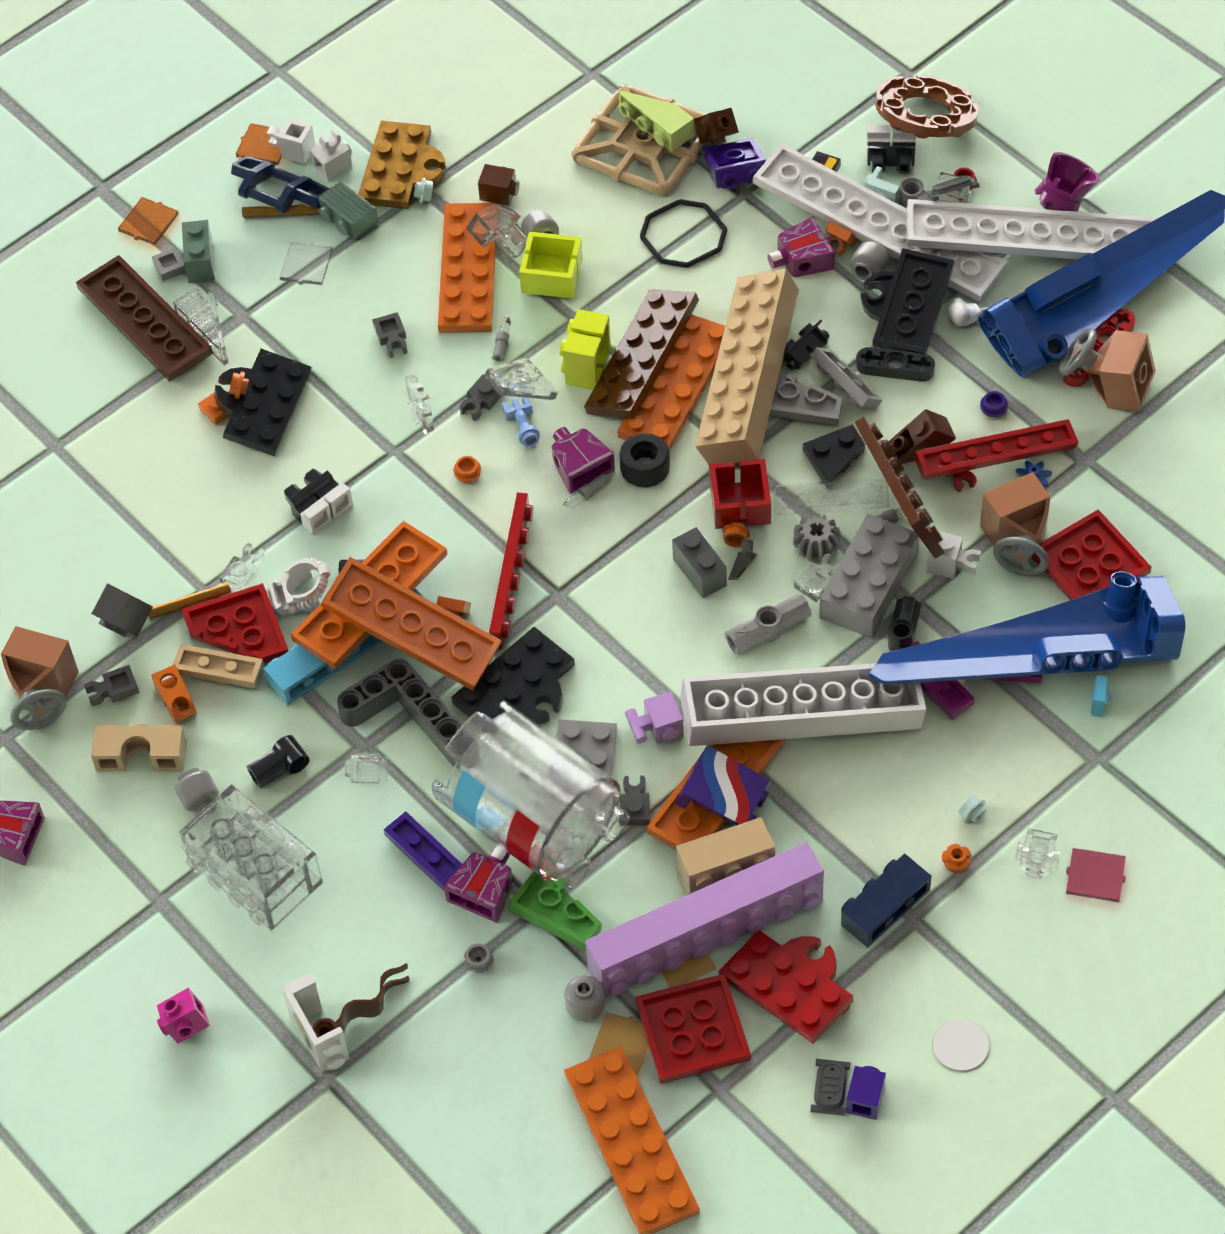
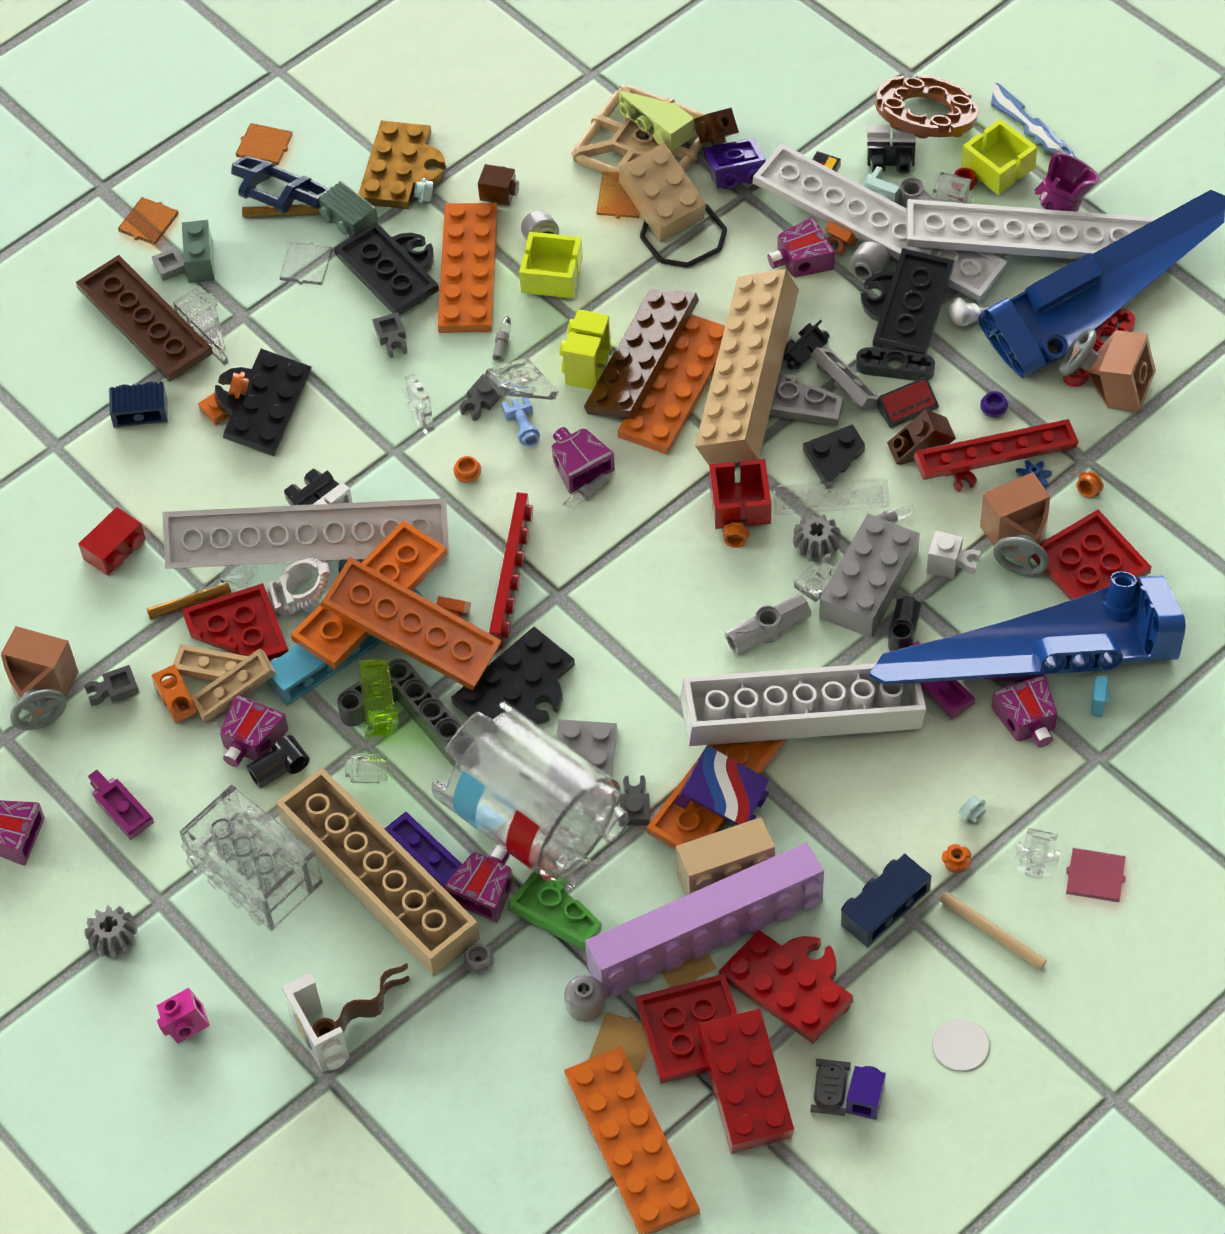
dark grey brick [91,583,153,637] -> none
tan arch [91,724,187,771] -> none
light grey head [175,768,219,814] -> none
white brick [266,119,316,164] -> none
white brick [309,129,352,182] -> none
clear brick [466,205,528,259] -> none
black tyre [619,433,670,487] -> none
lavender brick [625,691,684,744] -> none
dark grey brick [672,527,727,598] -> none
clear smoke bar [728,539,757,580] -> none
reddish brown plate [854,416,945,559] -> none
dark grey piece [927,176,980,201] -> none
none -> red brick [78,507,146,576]
none -> light grey gear [84,905,138,958]
none -> magenta hinge [88,770,154,840]
none -> dark blue brick [109,381,168,427]
none -> white plate [162,498,449,569]
none -> tan tile [191,649,277,723]
none -> magenta torso [220,694,289,767]
none -> tan brick [276,768,480,976]
none -> black plate [334,222,439,316]
none -> clear neon green bracket [358,658,399,738]
none -> clear orange piece [596,171,640,219]
none -> tan brick [619,143,706,242]
none -> red brick [698,1008,794,1154]
none -> red slope [877,377,939,428]
none -> tan bar [940,892,1047,970]
none -> neon yellow piece [961,119,1038,195]
none -> medium blue sword [991,83,1076,157]
none -> magenta torso [991,675,1057,748]
none -> orange plate [1076,471,1104,498]

